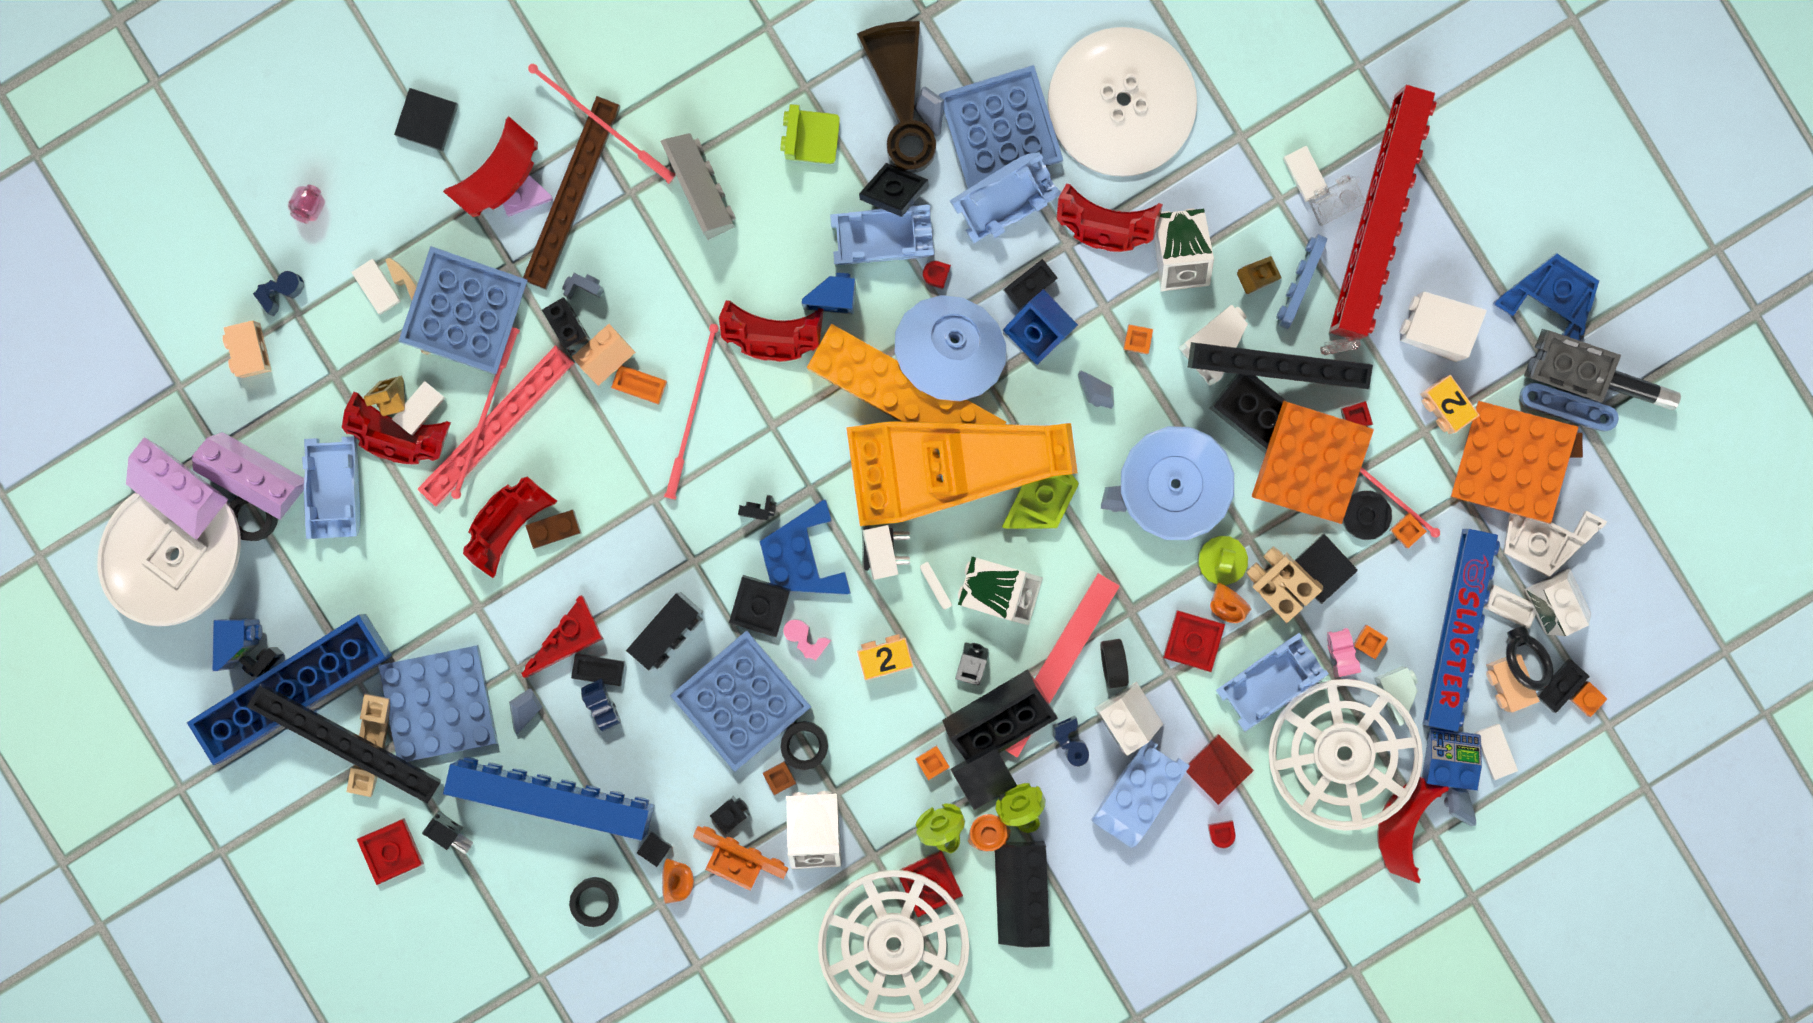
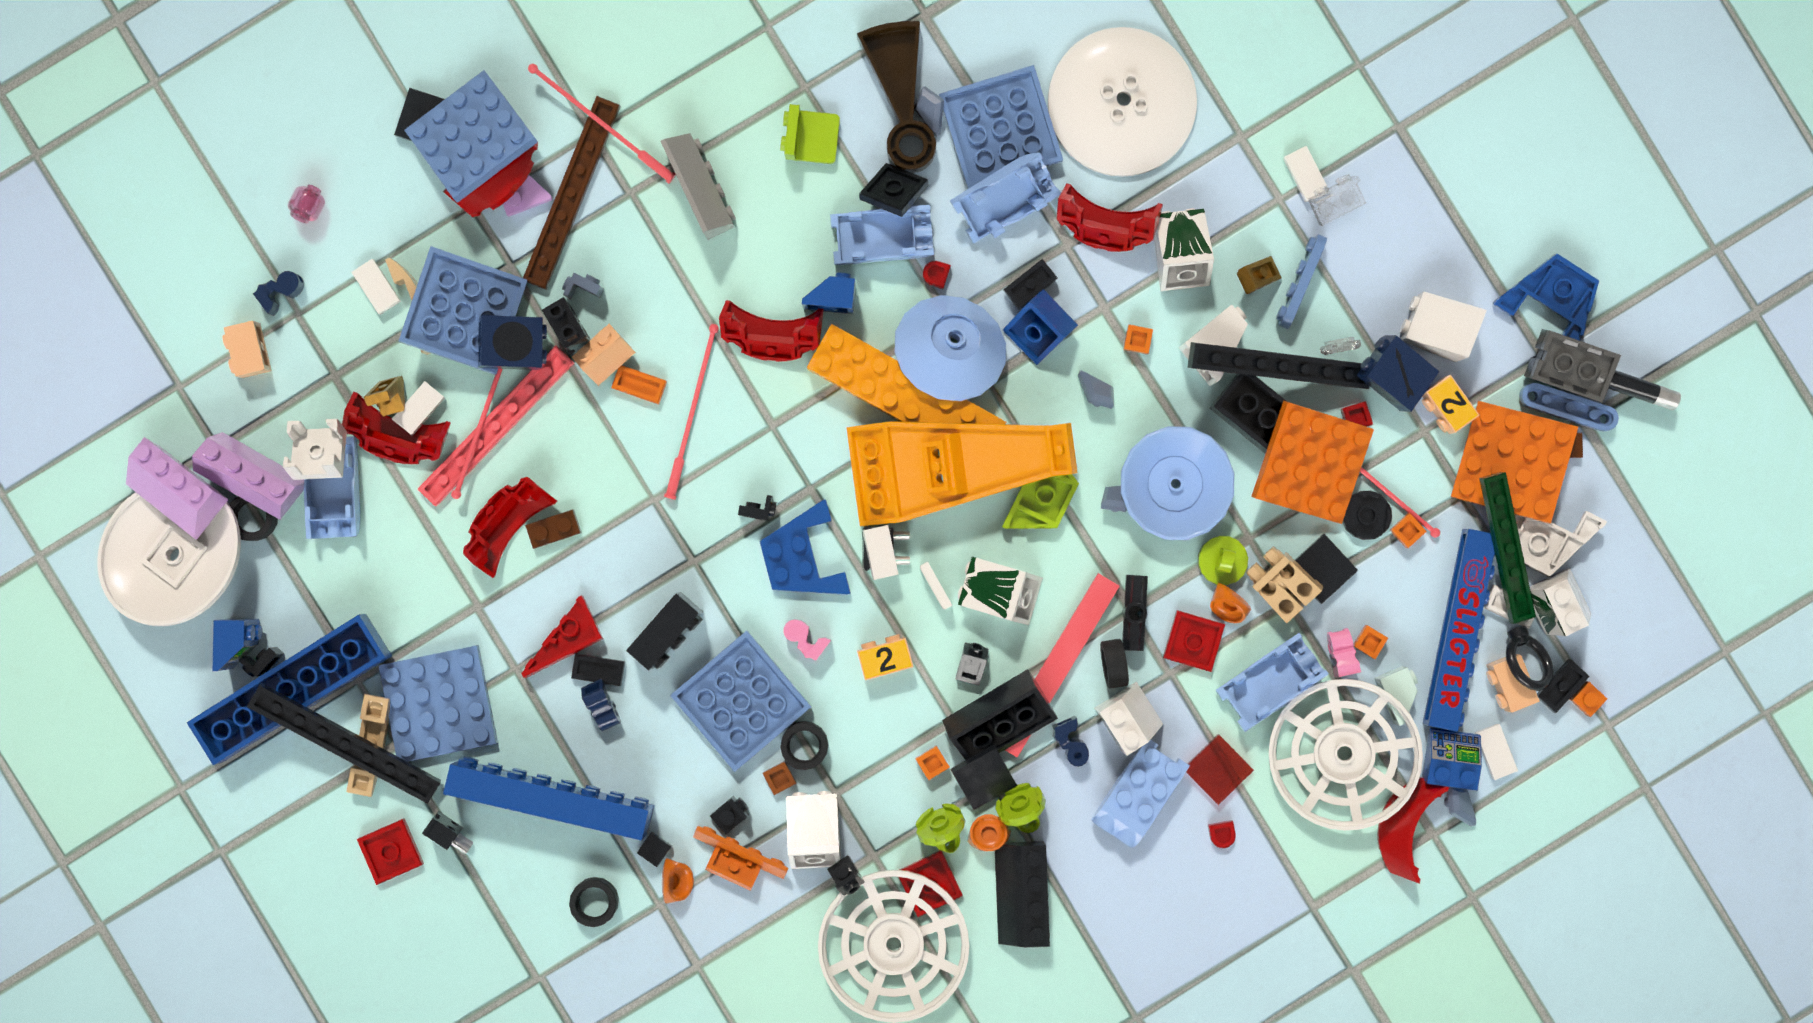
sand blue piece [509,688,543,734] -> none
black tile [729,575,791,637] -> none
red brick [1329,84,1437,341] -> none
none -> white panel [283,419,347,480]
none -> medium blue plate [404,70,538,203]
none -> dark blue brick [478,315,547,370]
none -> black bracket [827,855,865,896]
none -> black piece [1122,575,1148,651]
none -> dark blue brick [1357,335,1440,412]
none -> dark green tile [1479,472,1536,624]

